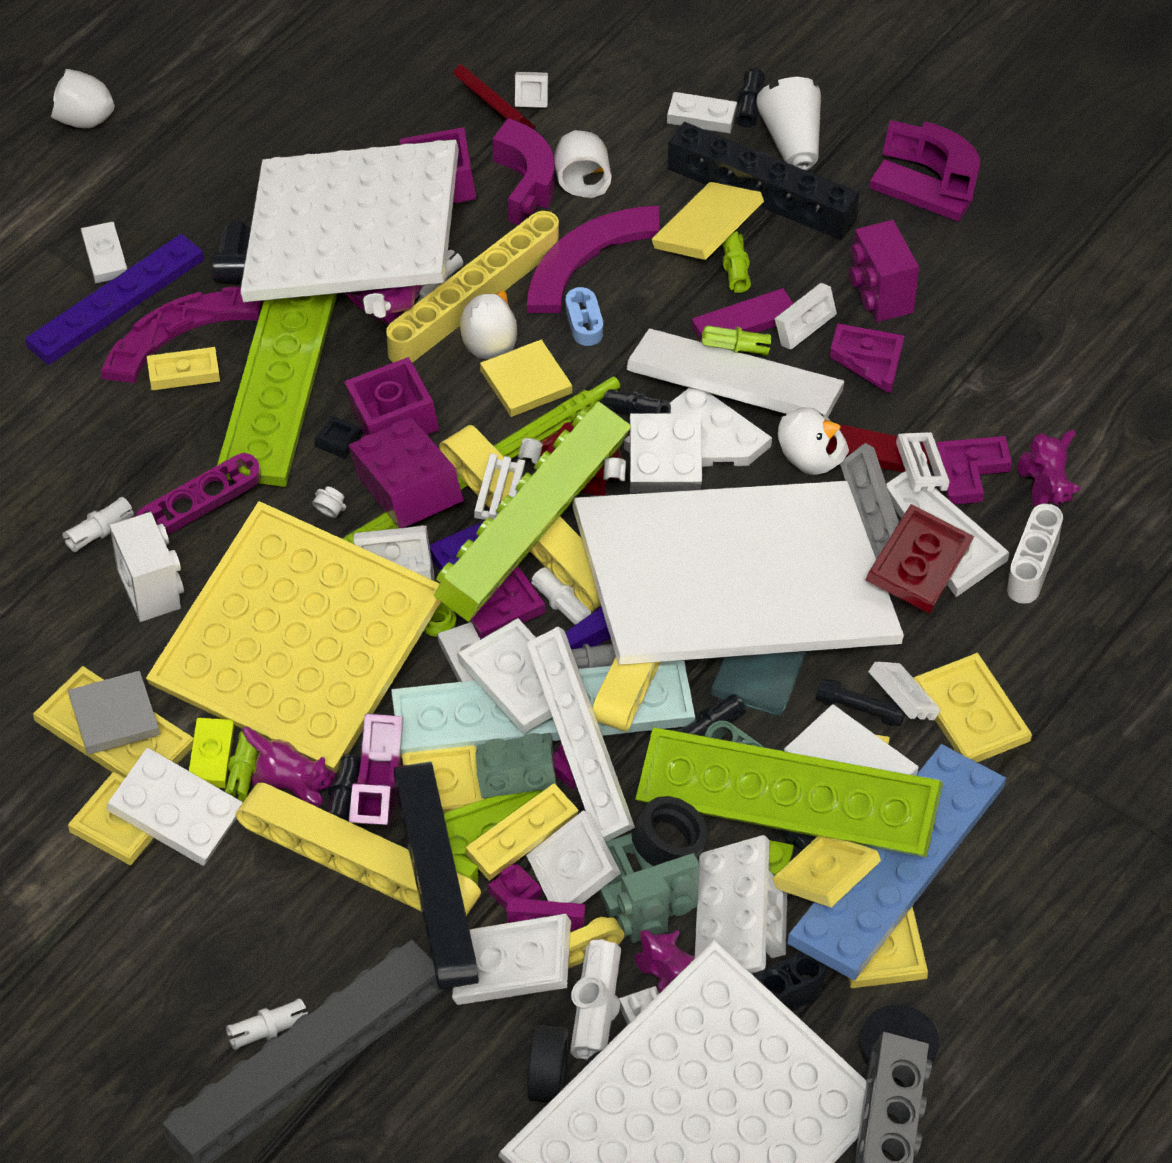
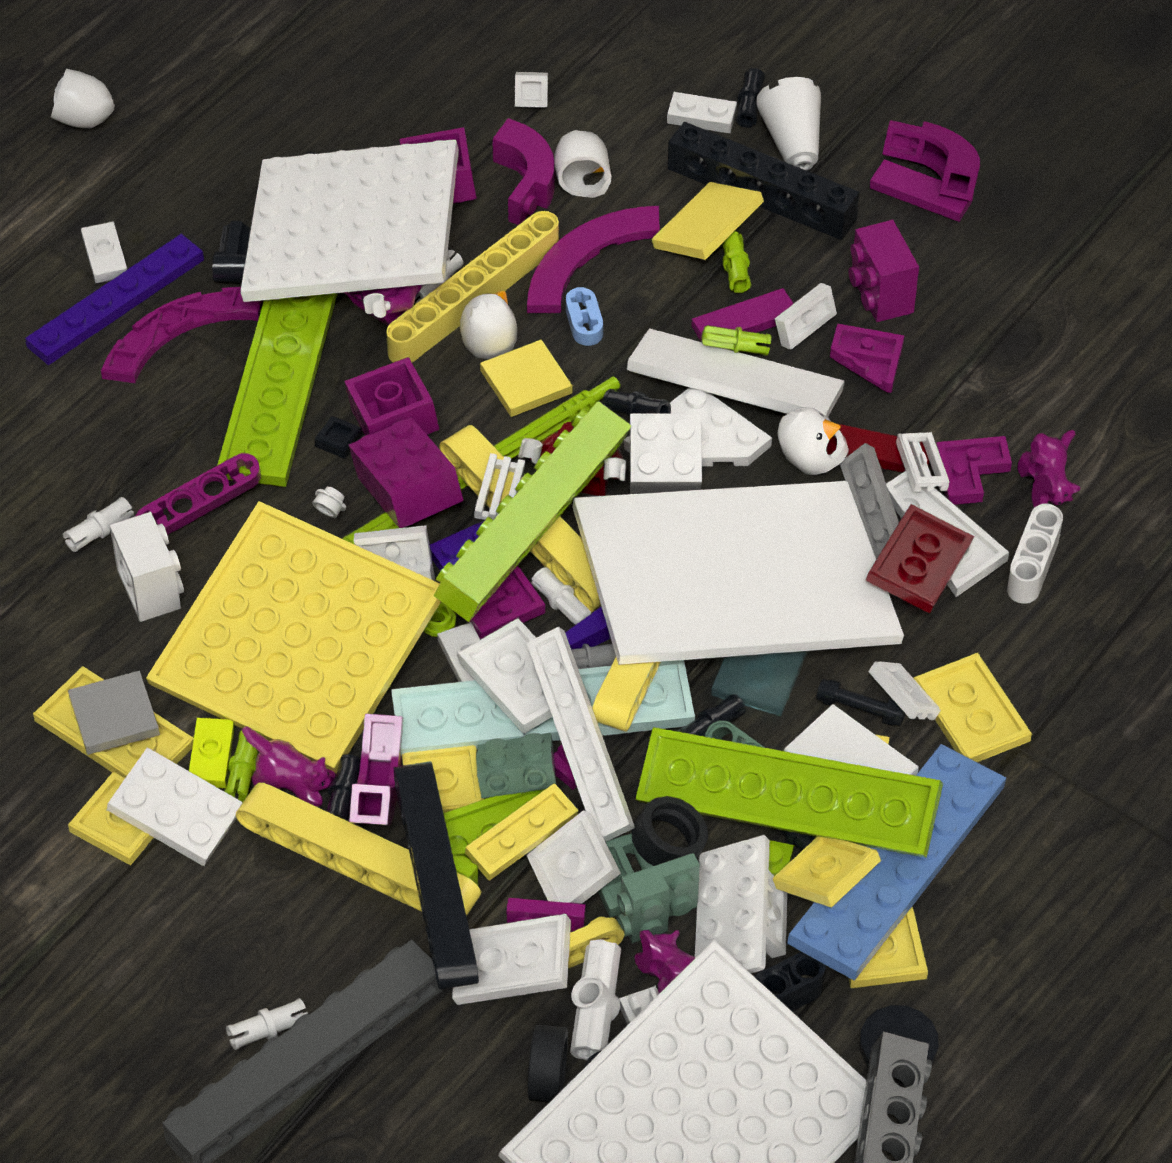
light yellow plate [147,347,220,390] -> none
dark red tile [454,63,536,129] -> none
magenta tile [488,864,542,911] -> none

